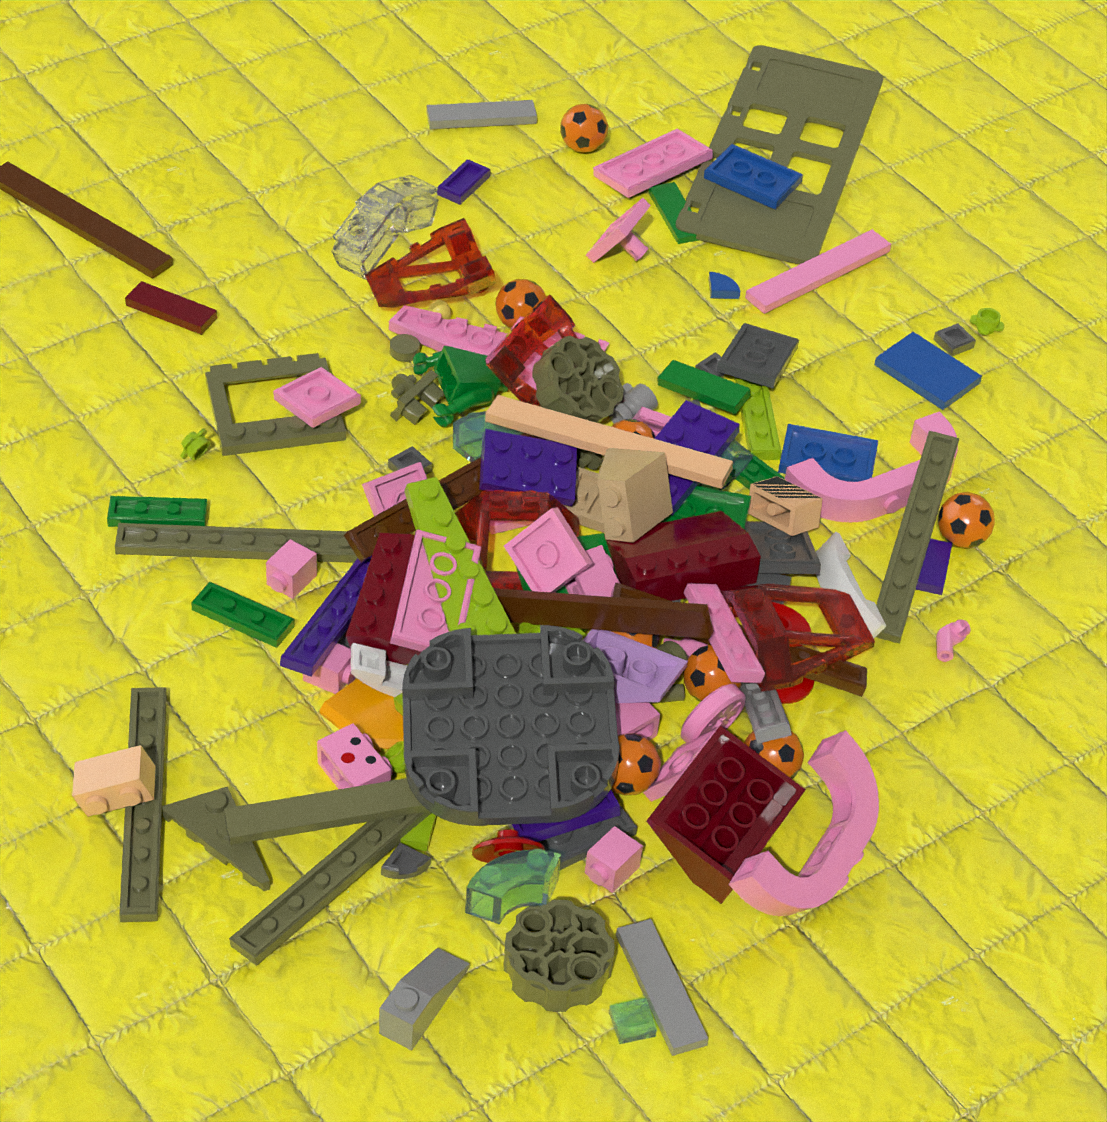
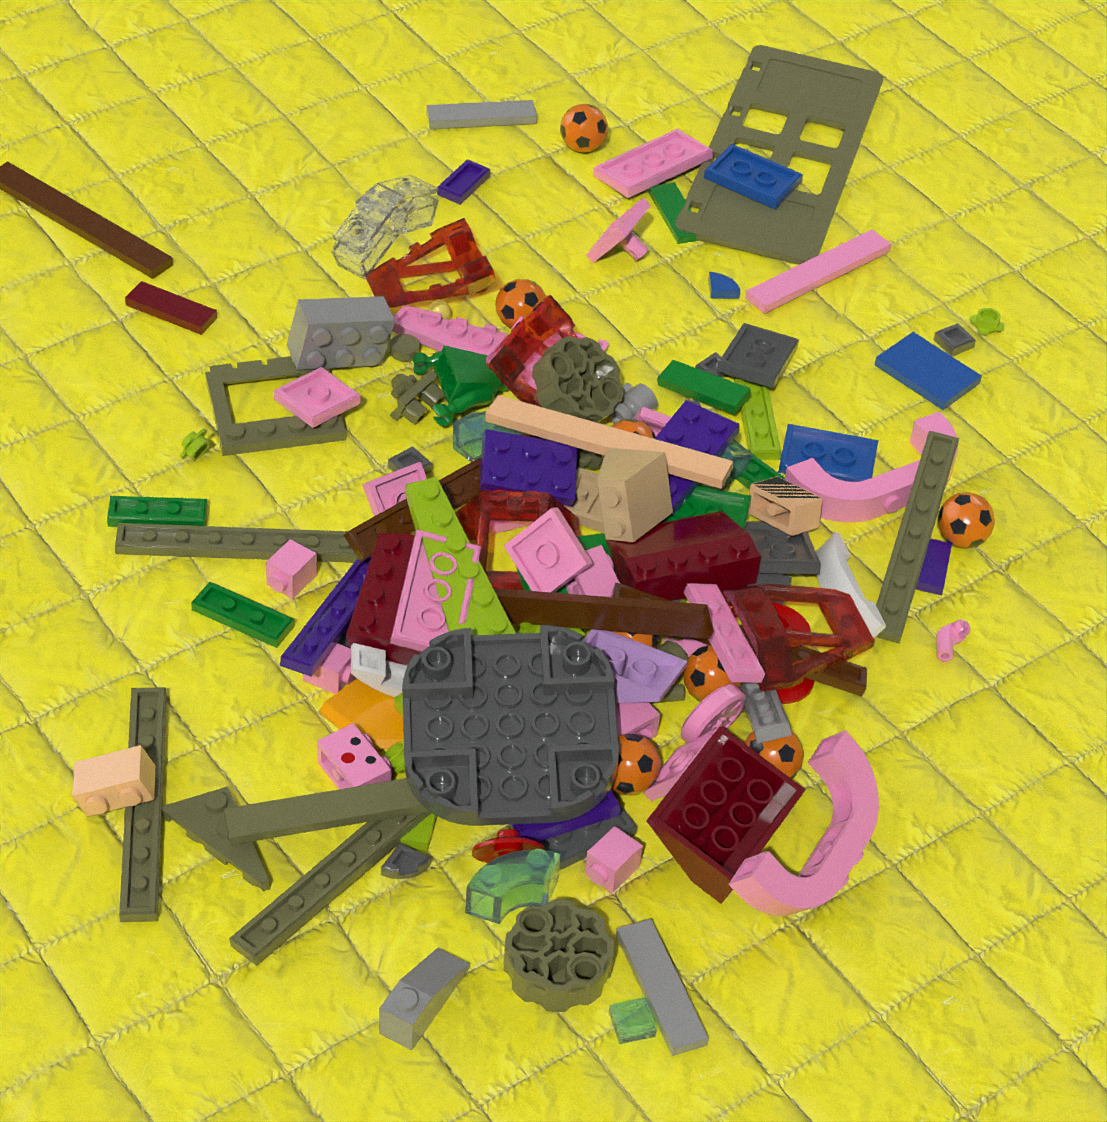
none -> light grey piece [287,296,395,370]

